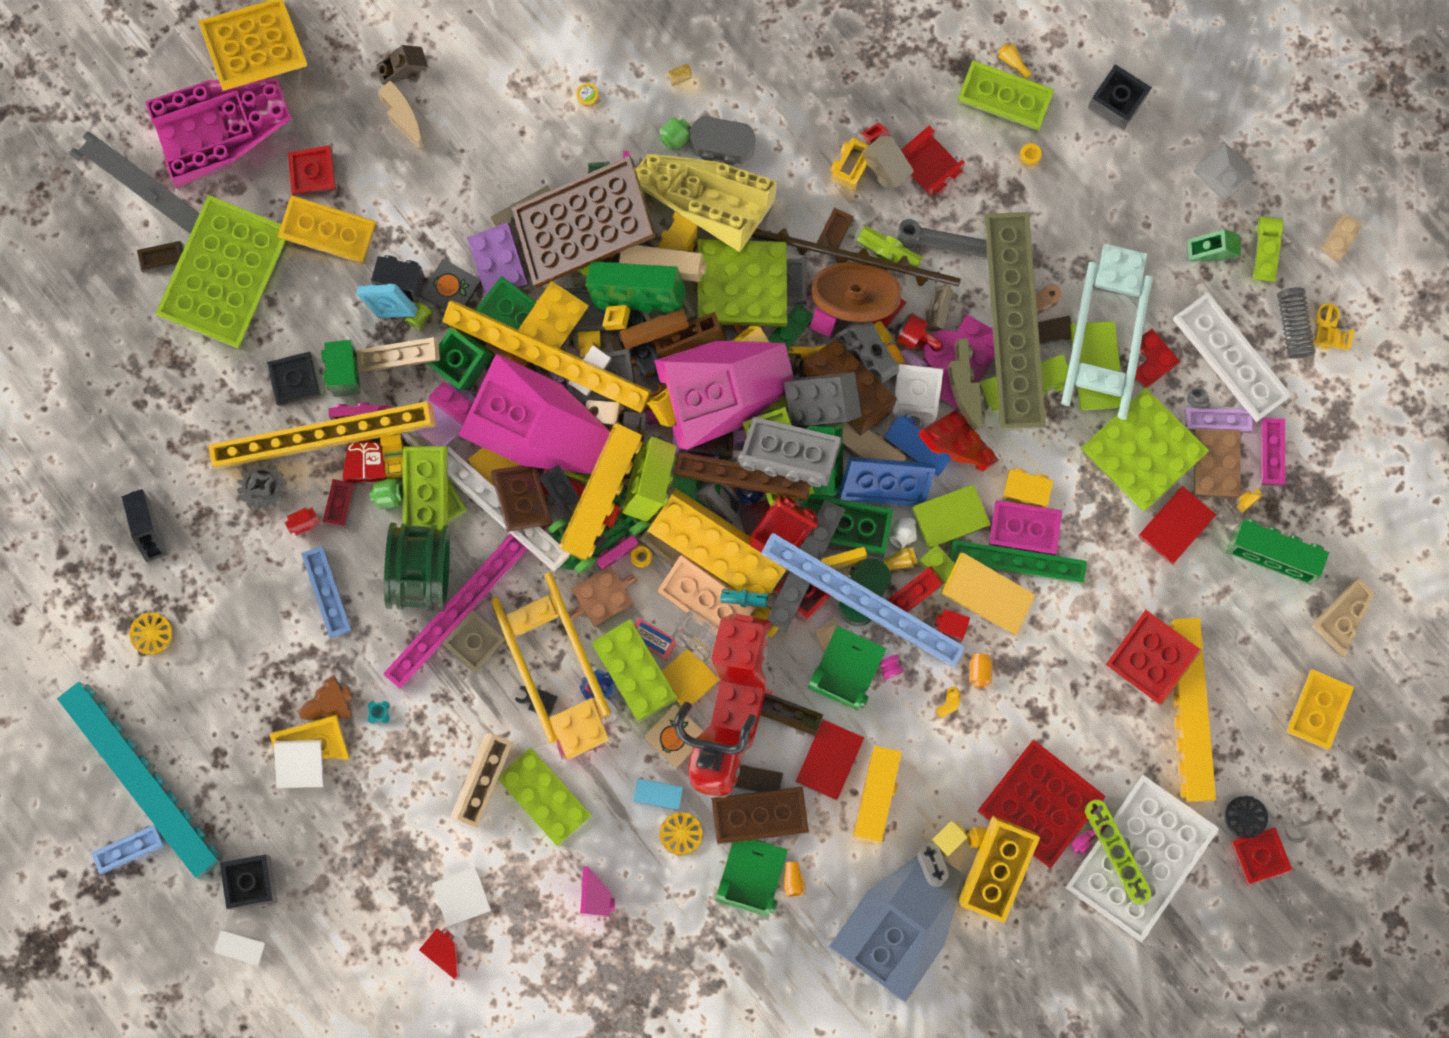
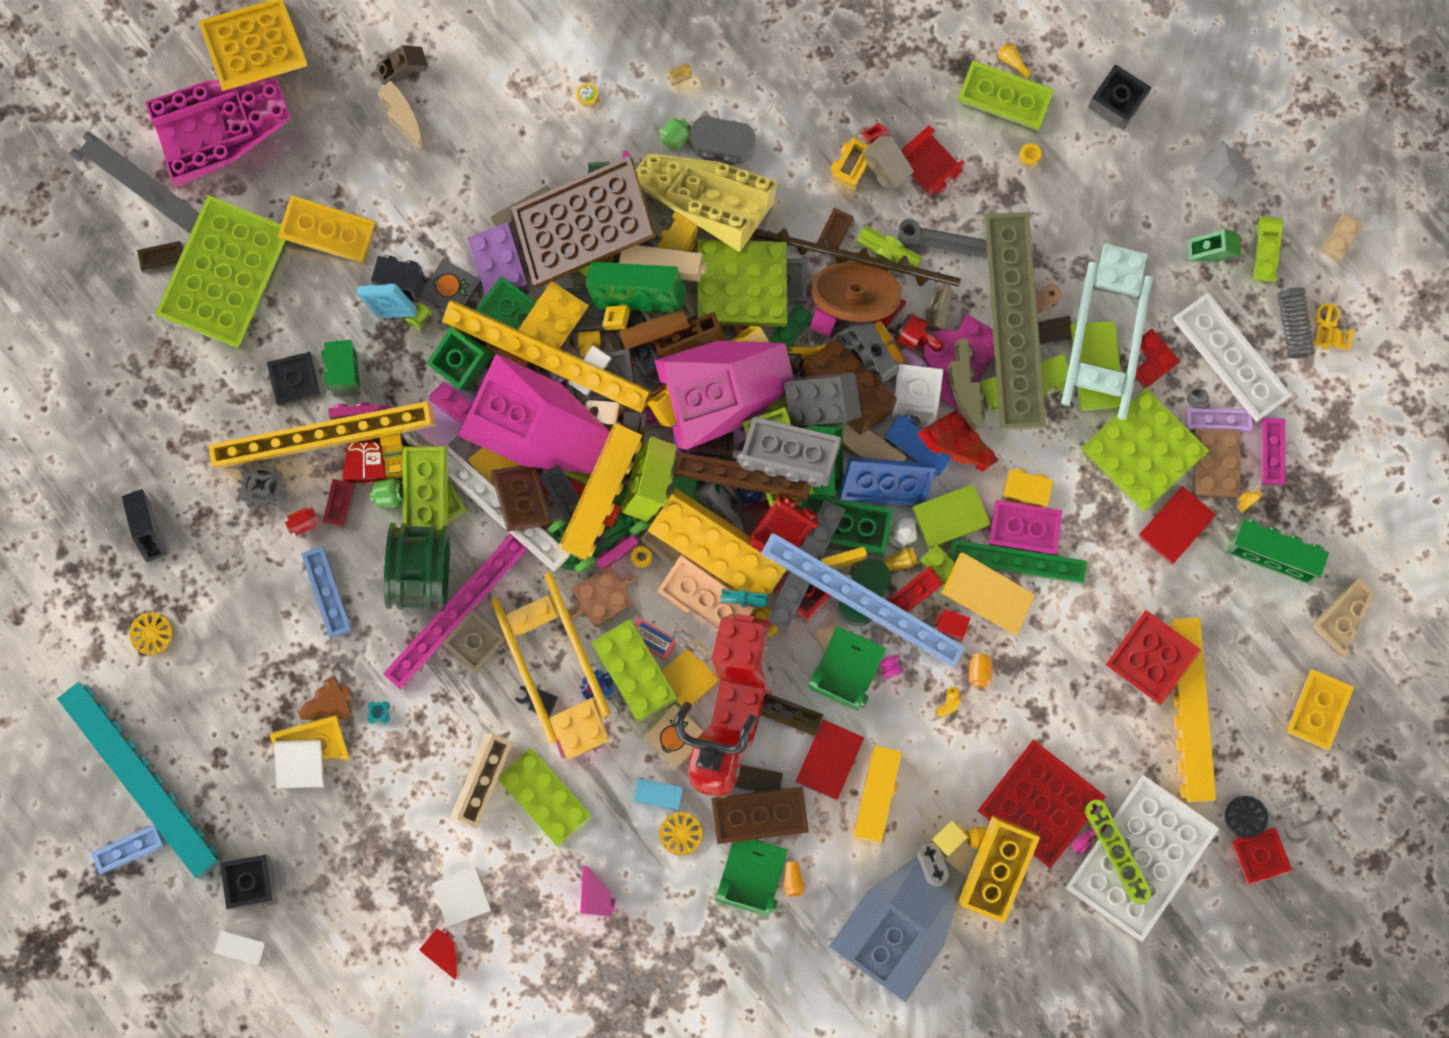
red plate [288,145,336,196] -> none
tan plate [356,337,440,373] -> none

